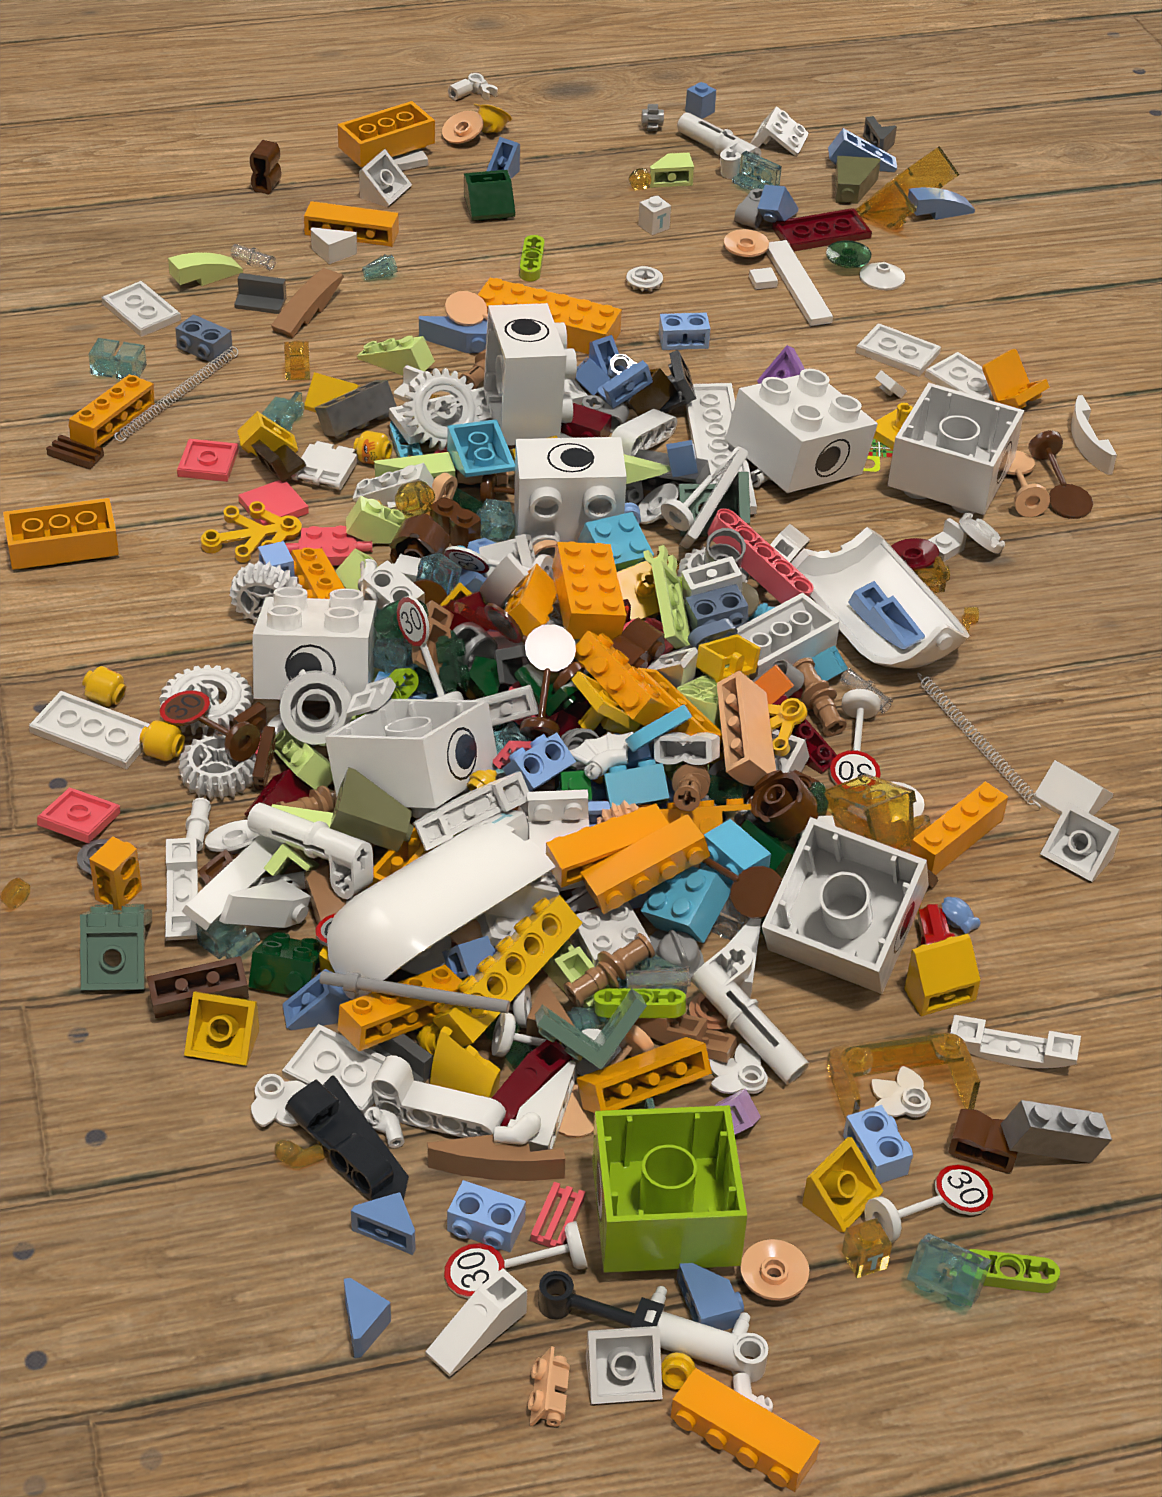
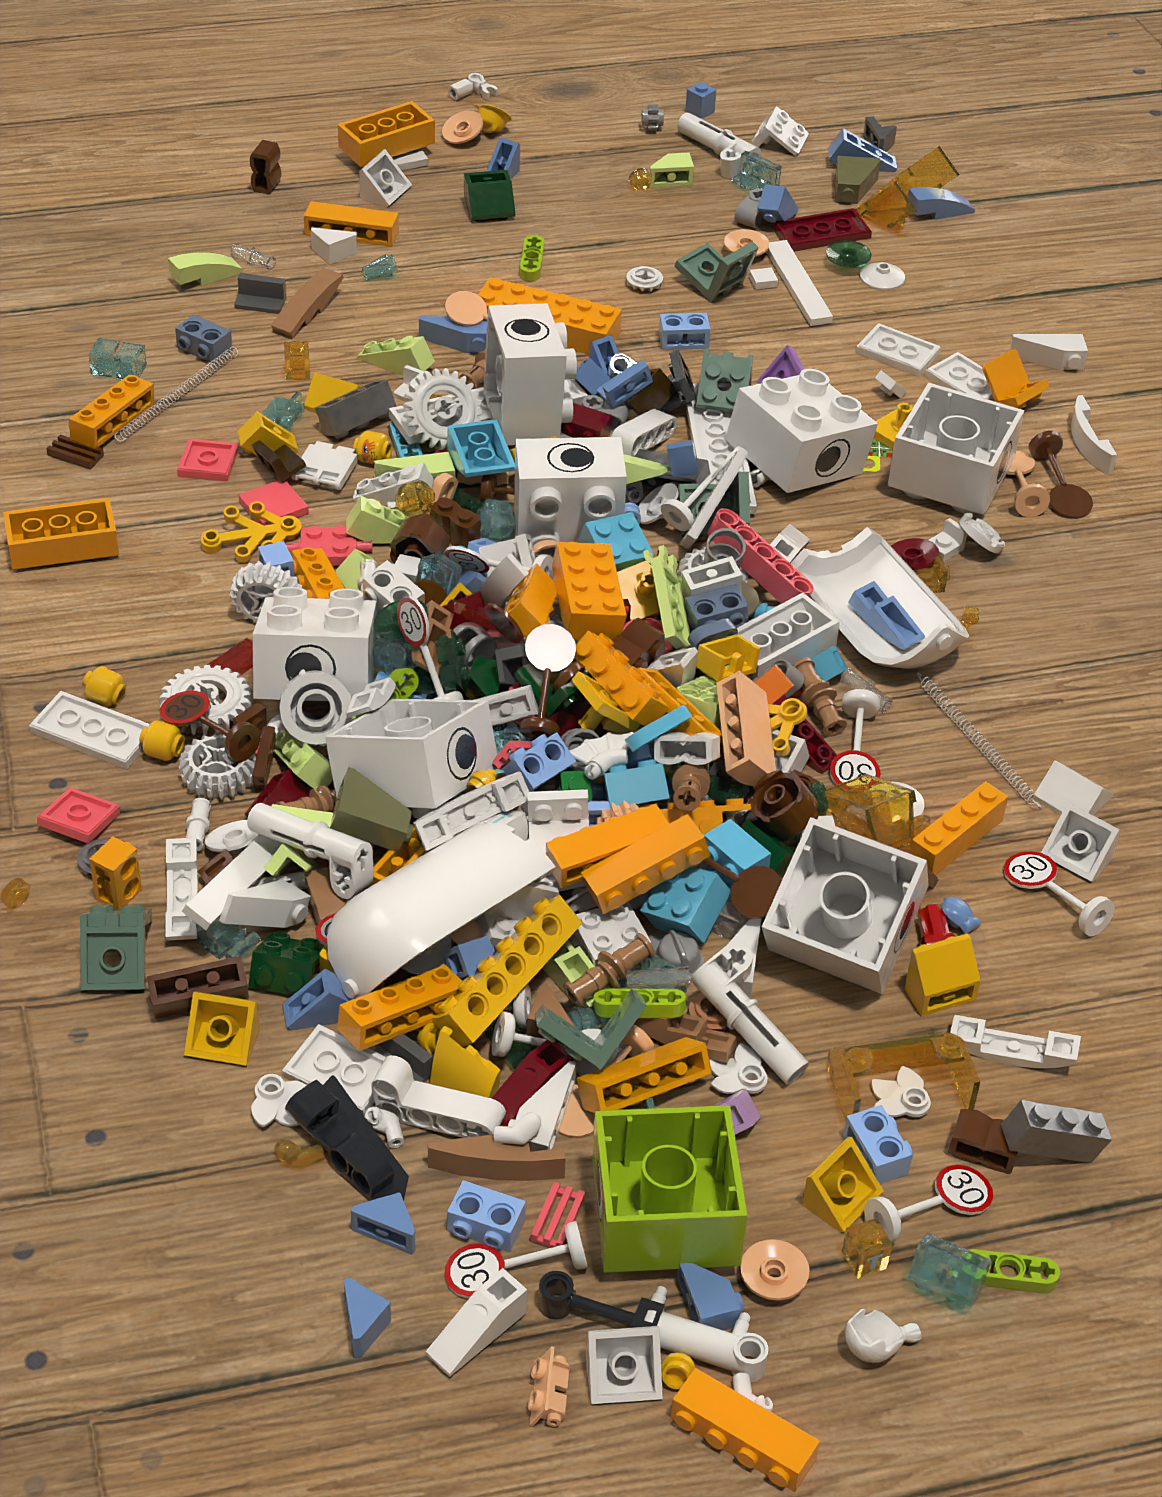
white tile [102,281,181,337] -> none
light grey bar [319,971,510,1014] -> none
white brick [638,196,671,235] -> none
none -> clear red tile [207,638,253,675]
none -> sand green bracket [674,241,759,303]
none -> sand green bracket [696,349,753,412]
none -> white hair [845,1309,921,1363]
none -> white piece [1003,851,1115,936]
none -> white slope [1010,334,1088,370]

